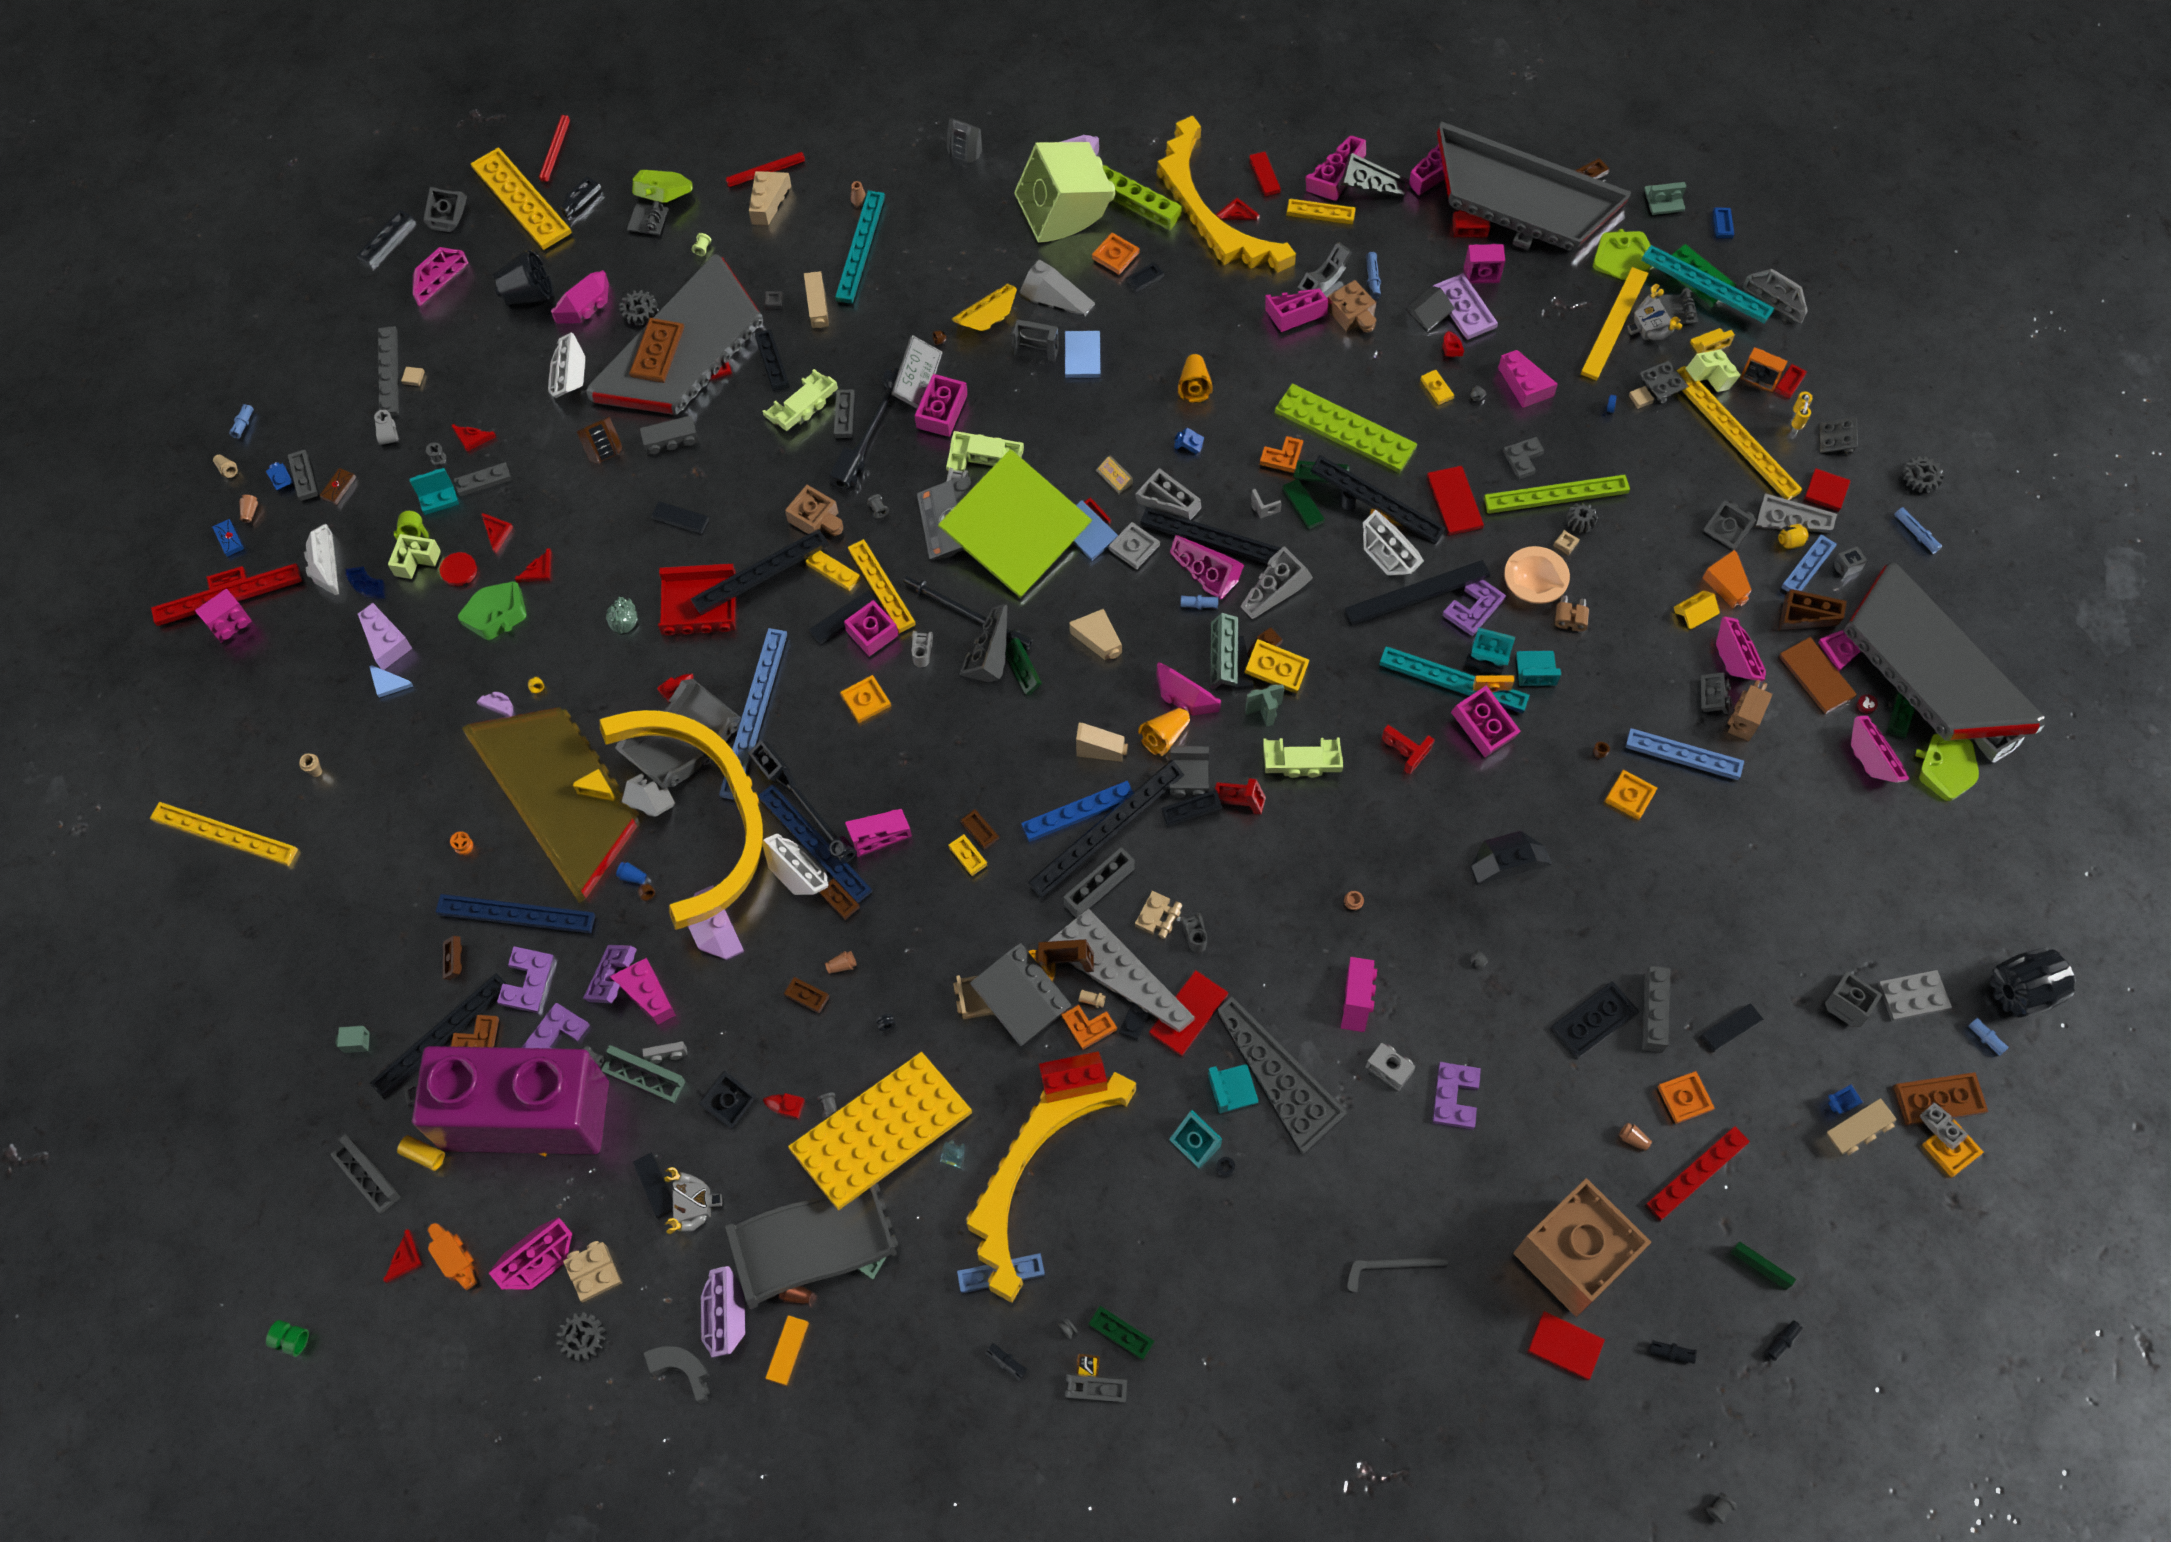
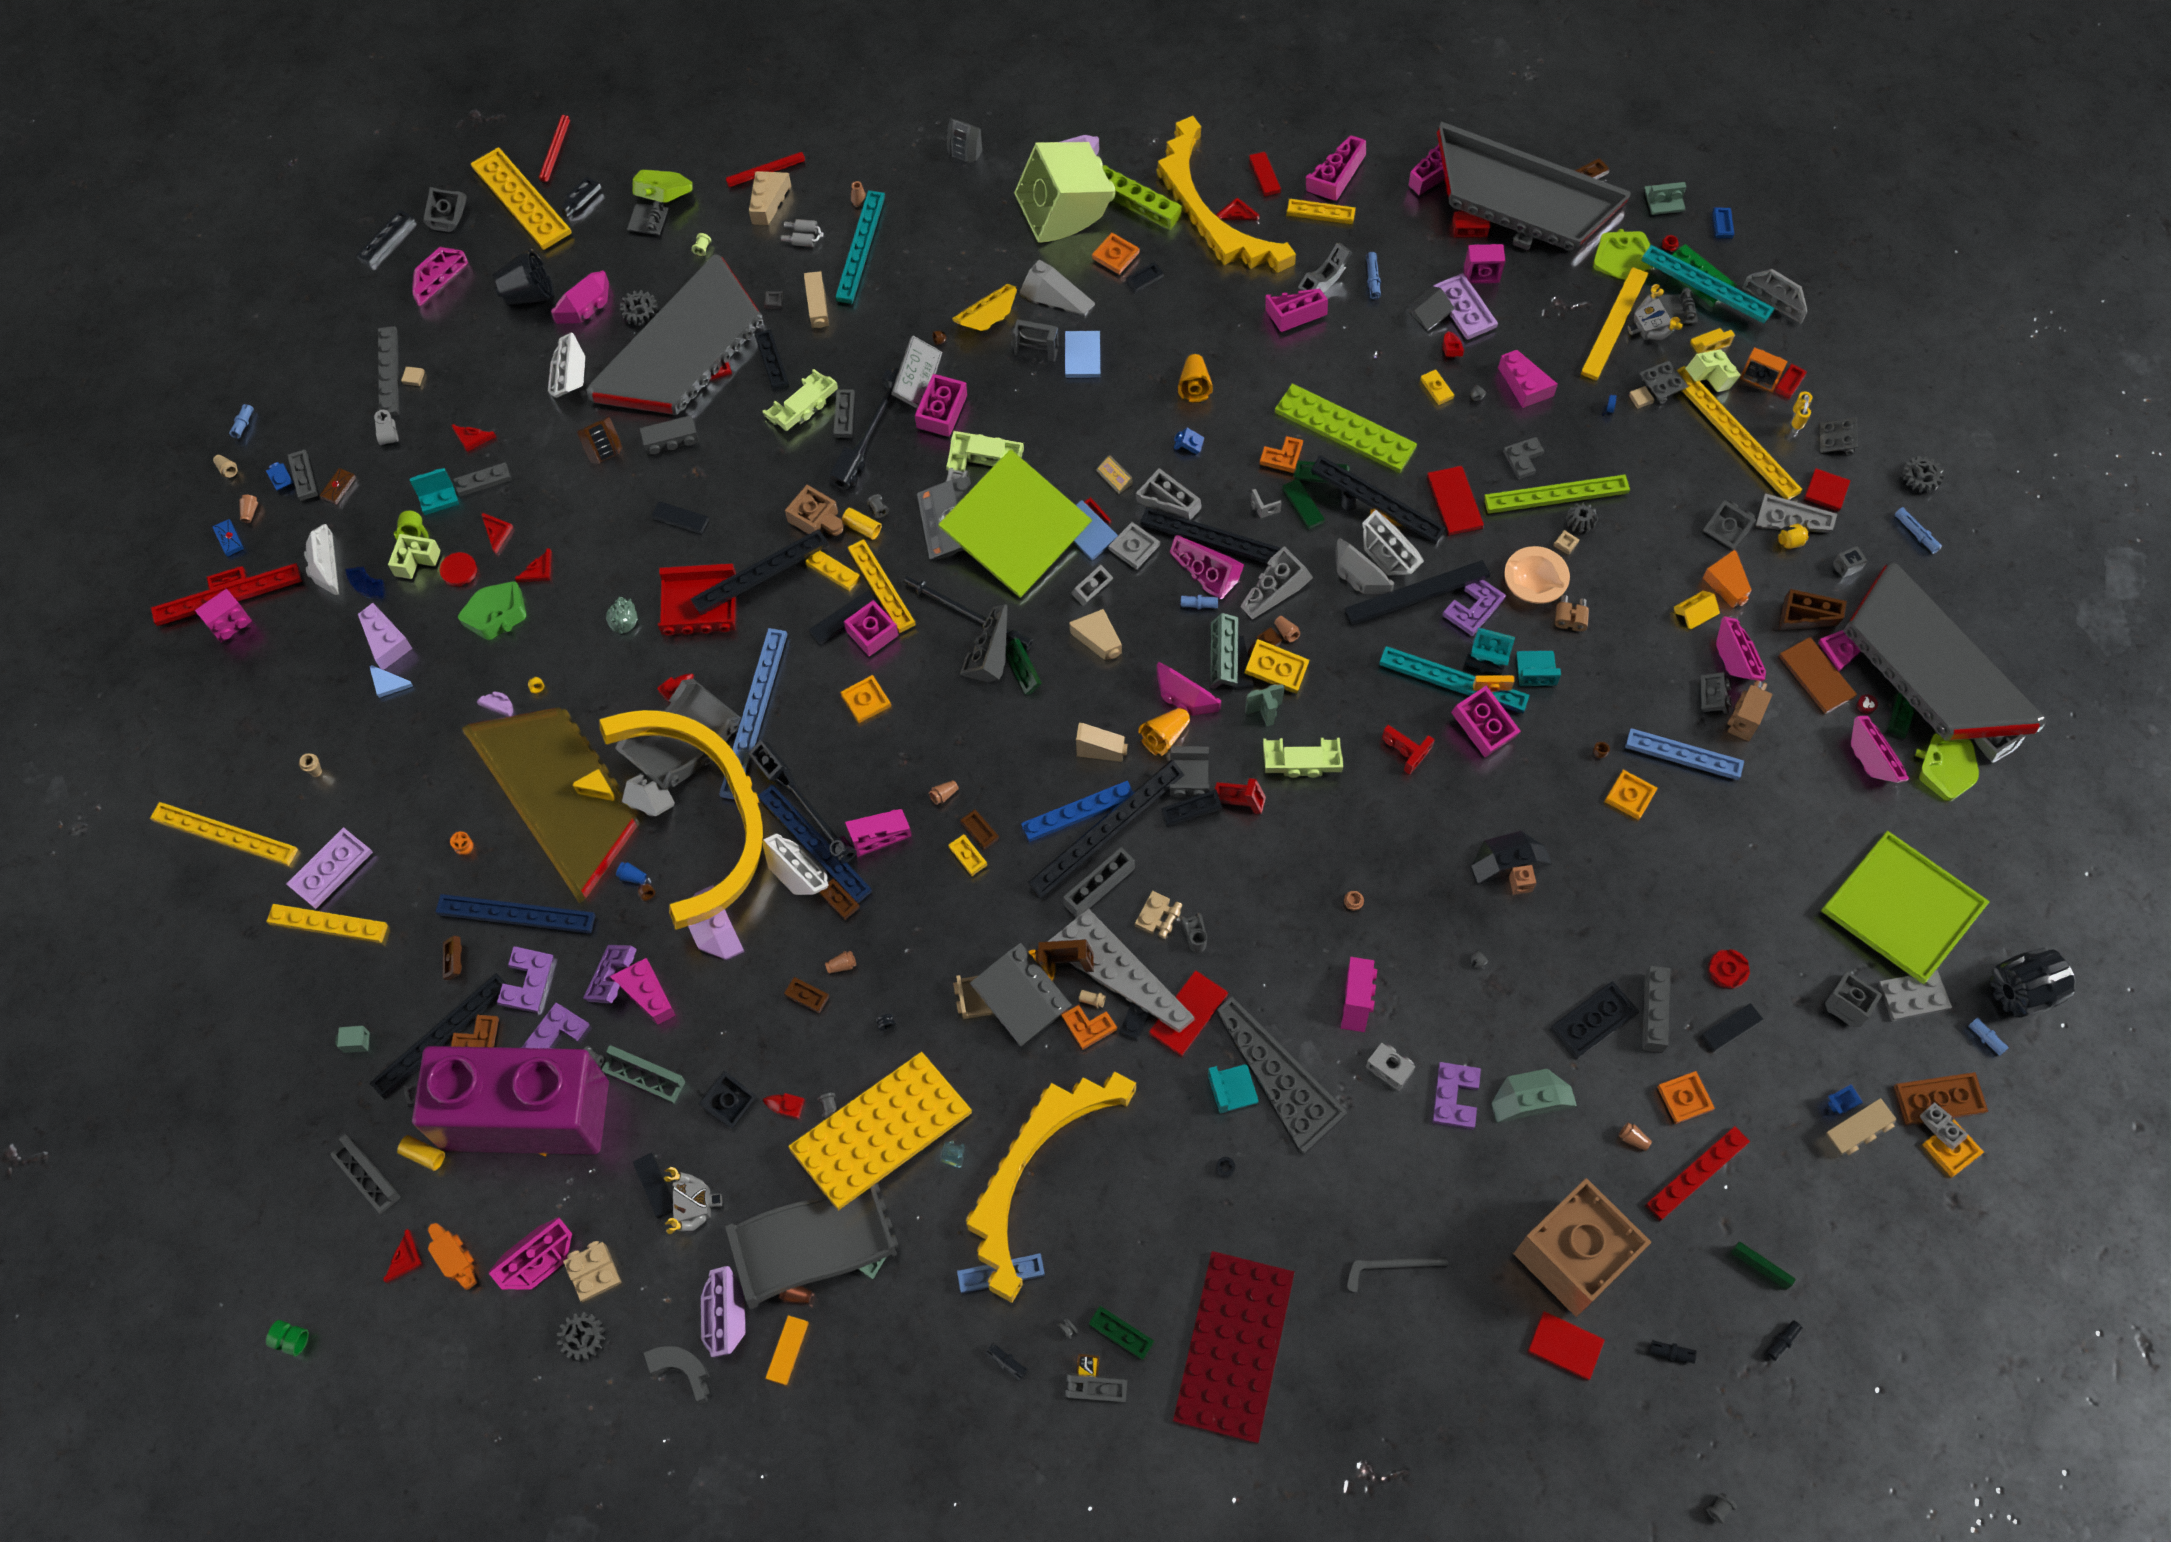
dark grey bush [426,443,446,466] -> none
dark orange tile [629,318,684,383] -> none
light grey plate [642,1041,688,1064] -> none
light grey piece [911,631,933,668] -> none
red slope [1039,1051,1108,1103] -> none
teal slope [1169,1110,1222,1168] -> none
medium nougat brick [1327,280,1376,332] -> none
pearl dark grey wing [1341,153,1409,197] -> none
medium blue plate [1781,534,1837,592] -> none
none -> yellow plate [266,904,388,943]
none -> lavender plate [287,827,373,909]
none -> light grey piece [781,219,823,247]
none -> yellow pin [841,507,882,540]
none -> nougat cone [929,780,959,805]
none -> light grey brick [1071,565,1113,606]
none -> dark red plate [1173,1251,1295,1444]
none -> nougat cone [1274,616,1300,642]
none -> light grey wedge [1336,538,1394,594]
none -> sand green wedge [1491,1069,1577,1123]
none -> nougat brick [1509,865,1537,895]
none -> red plate [1662,235,1679,251]
none -> red tile [1709,949,1750,989]
none -> lime tile [1821,830,1990,985]

